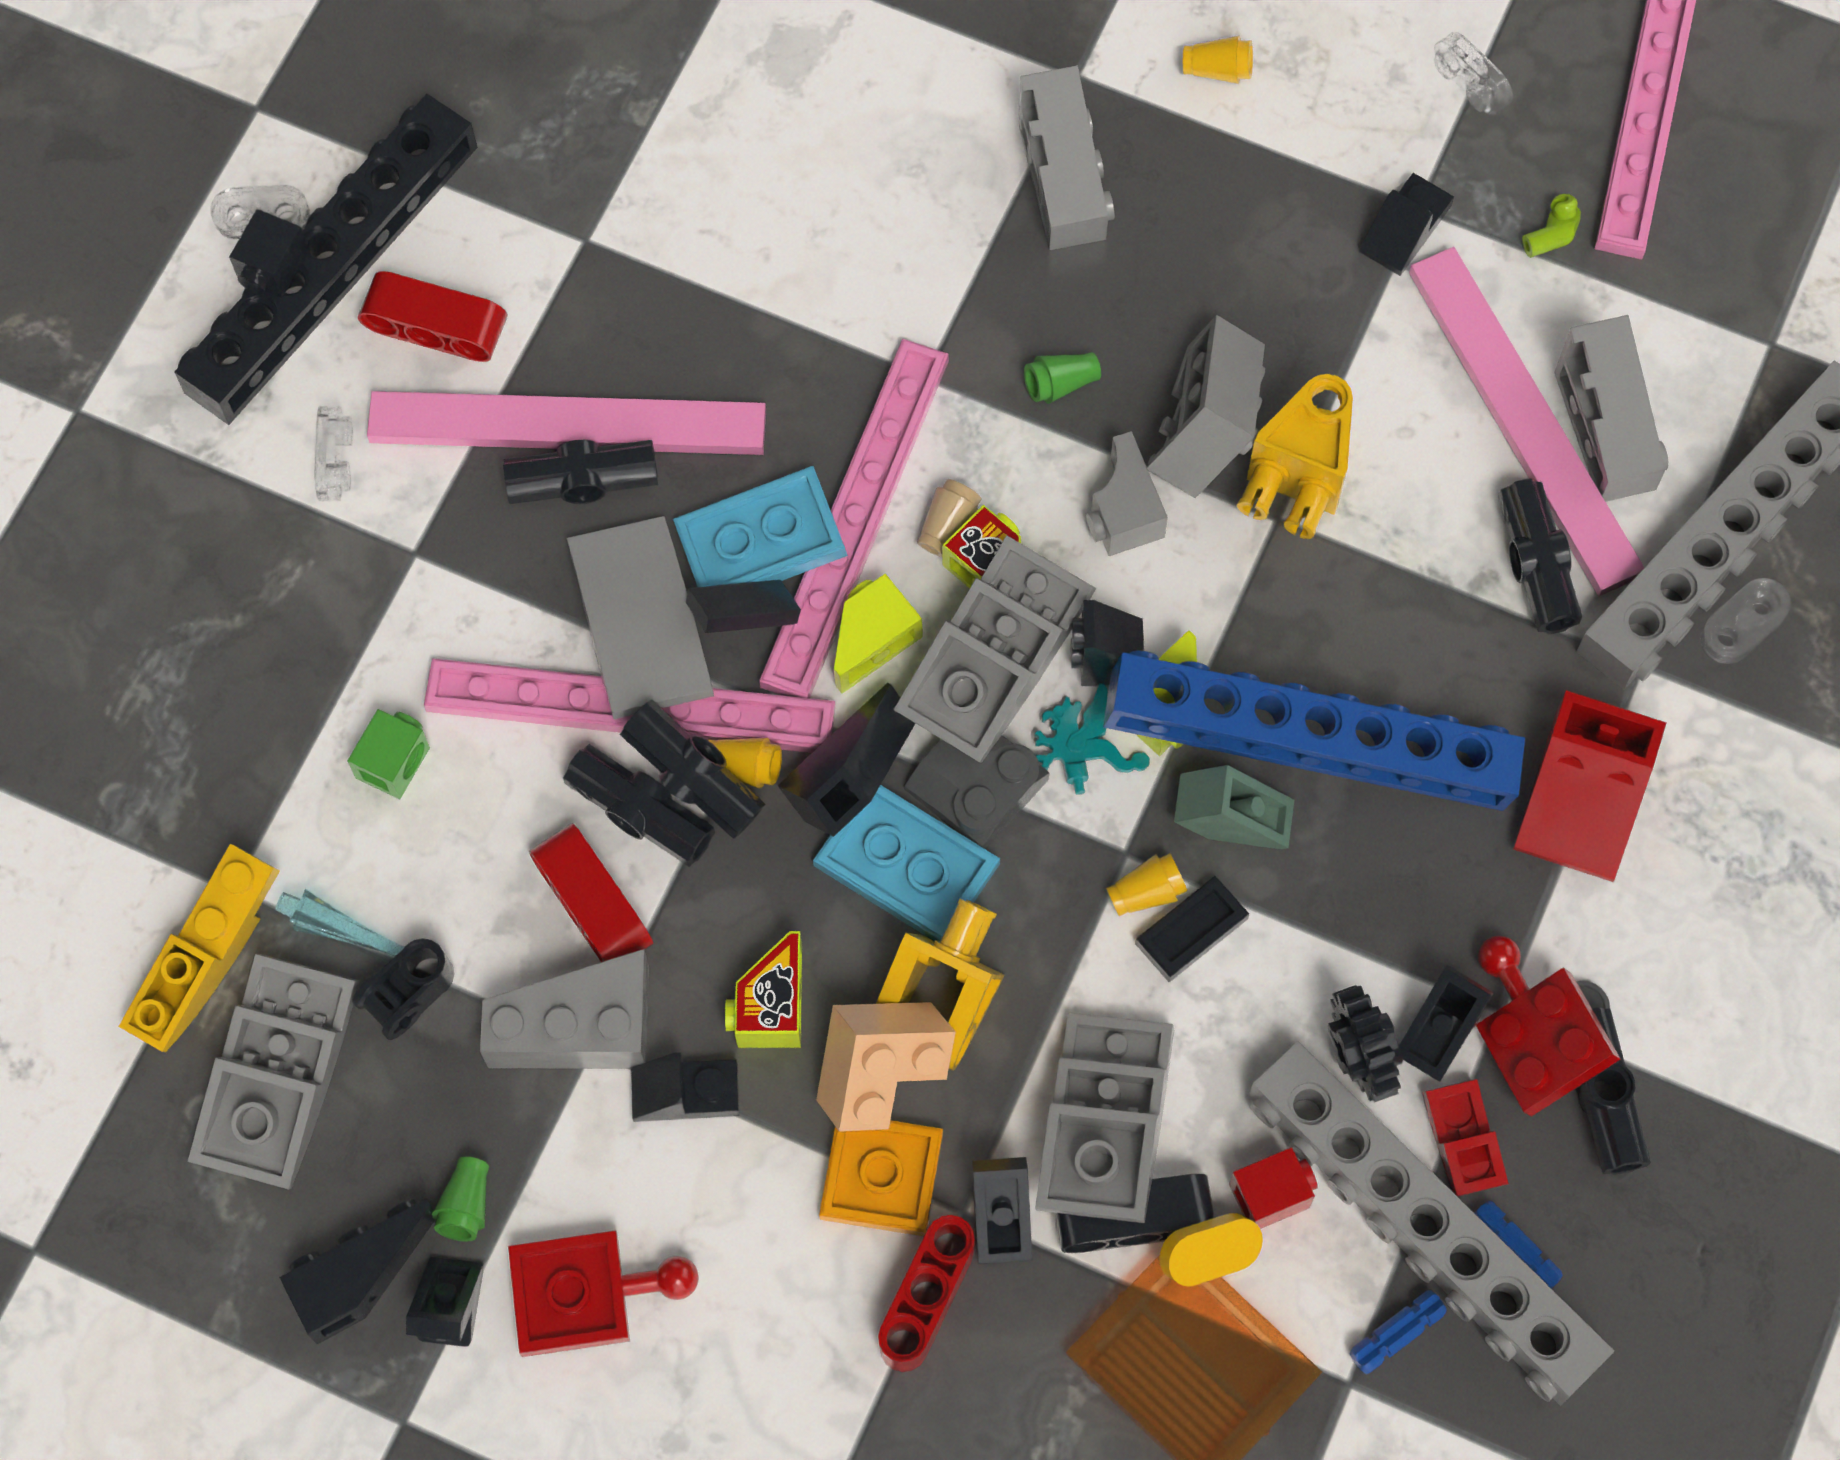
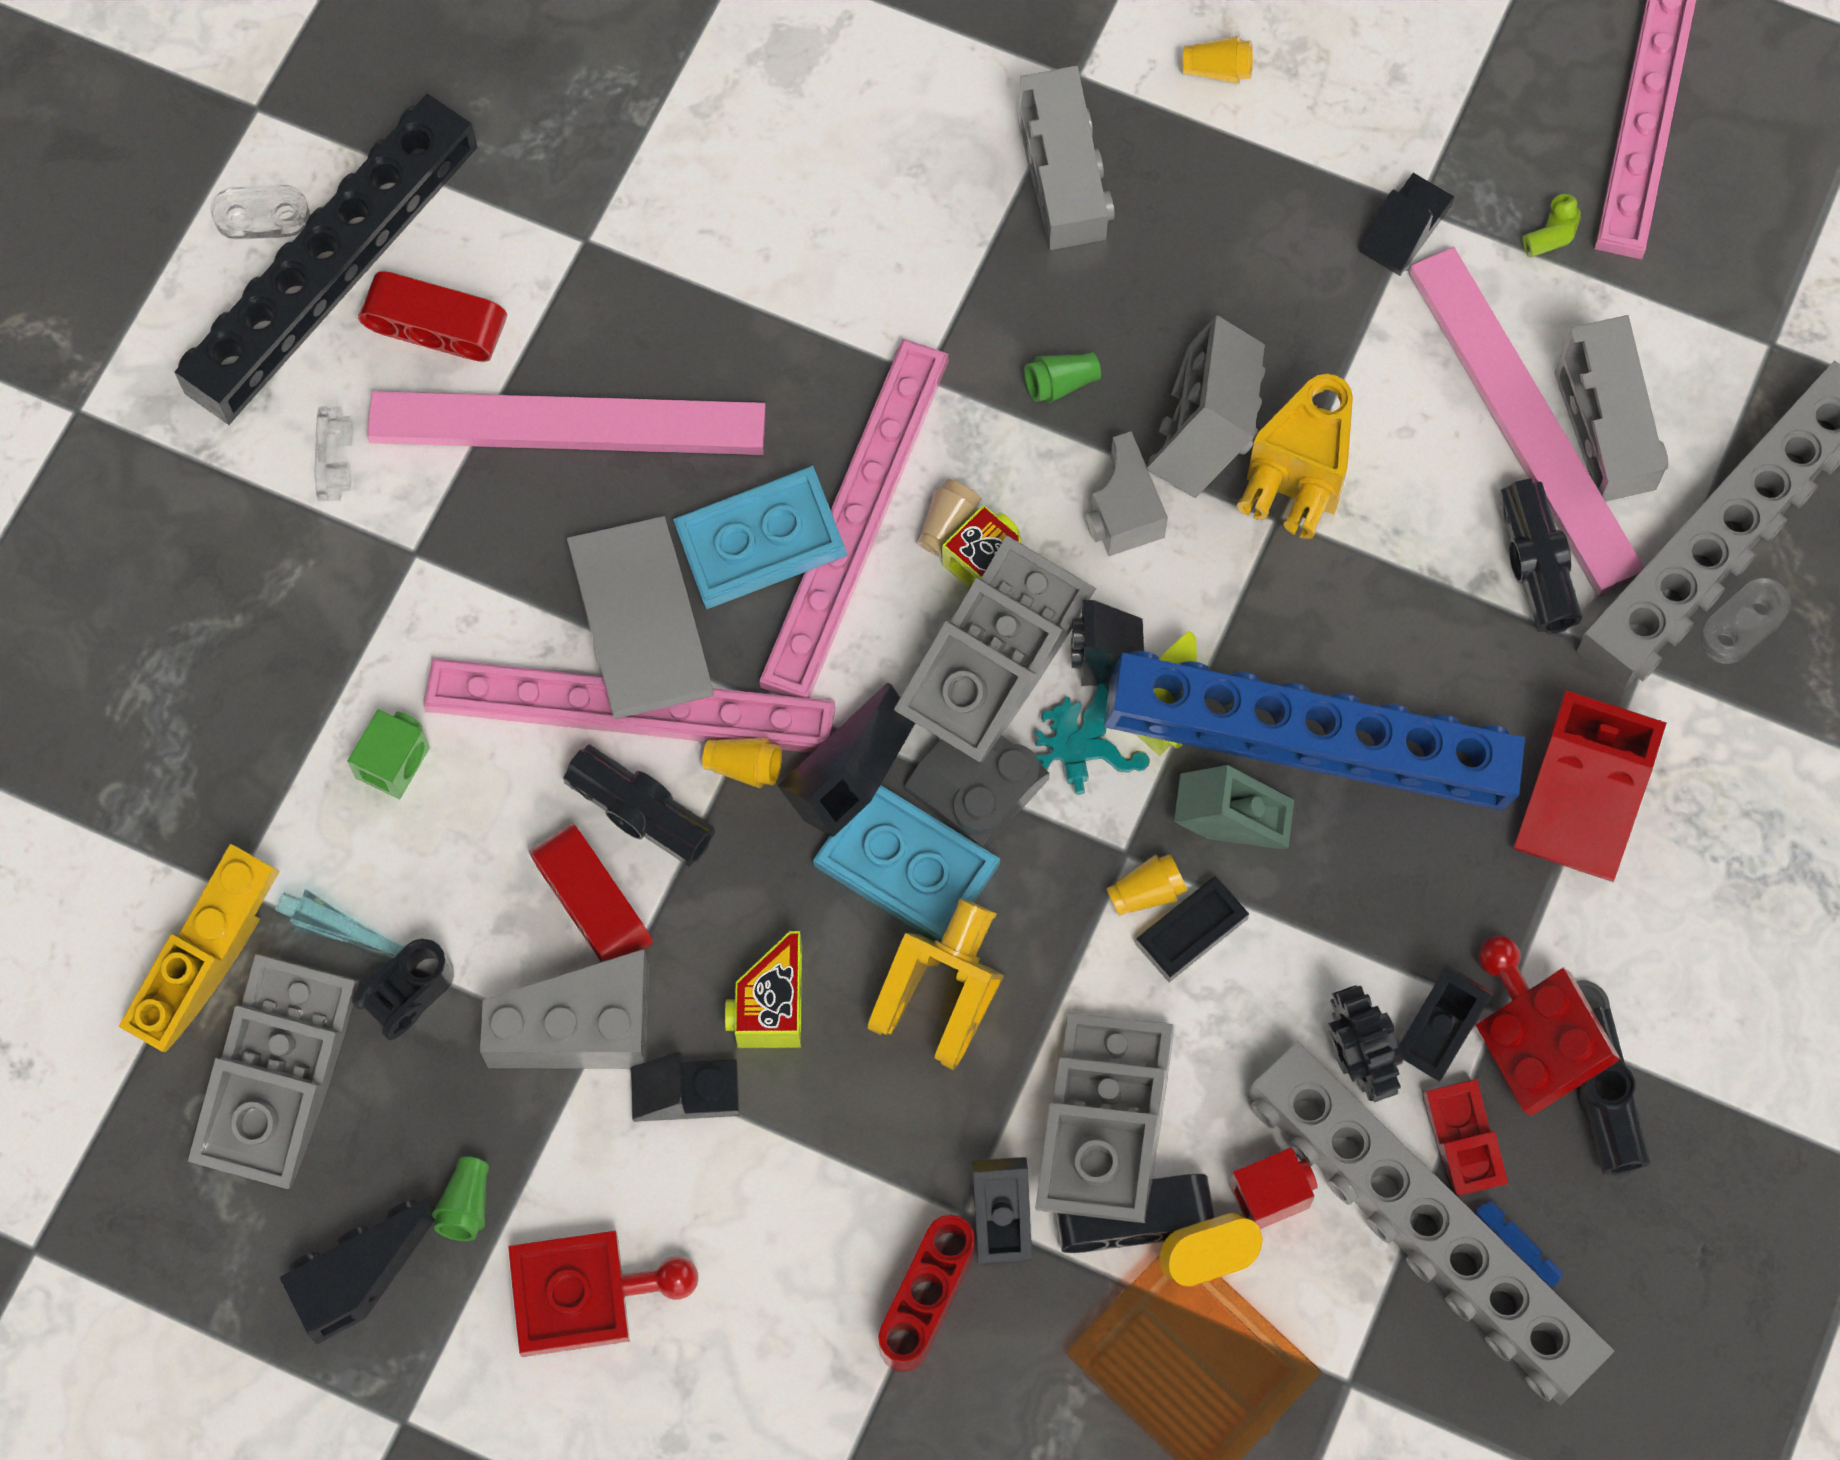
black brick [229,209,309,298] -> none
black slope [406,1257,484,1347] -> none
black piece [503,440,658,504] -> none
black piece [619,700,766,839] -> none
black tile [686,580,801,633] -> none
light nougat brick [816,1002,956,1131] -> none
light orange tile [819,1120,943,1237] -> none
neon yellow slope [834,573,923,694] -> none
blue axle [1349,1290,1447,1374] -> none
clear plate [1434,32,1513,115] -> none

